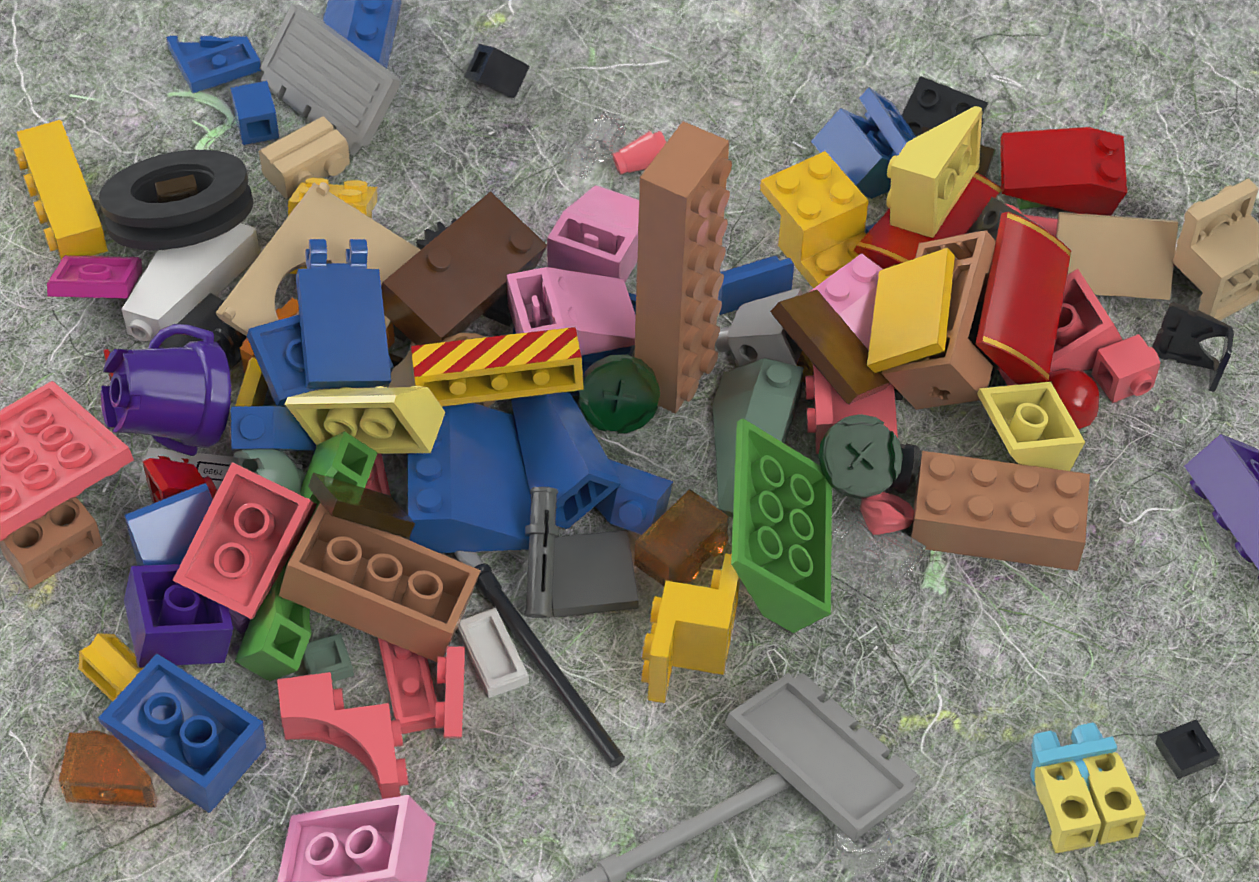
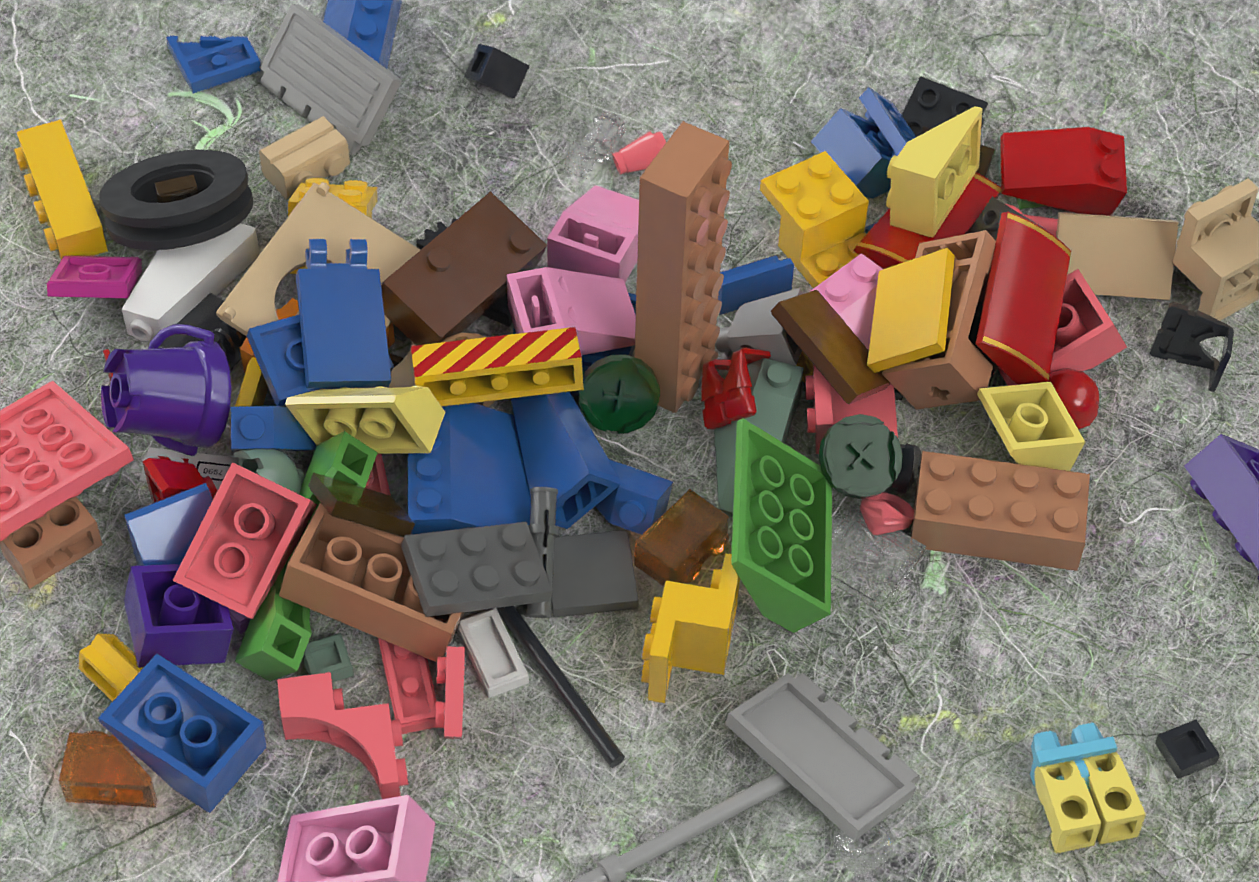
blue brick [231,81,279,145] -> none
coral brick [1092,334,1161,403] -> none
none -> dark grey plate [401,522,553,617]
none -> red piece [701,348,771,430]

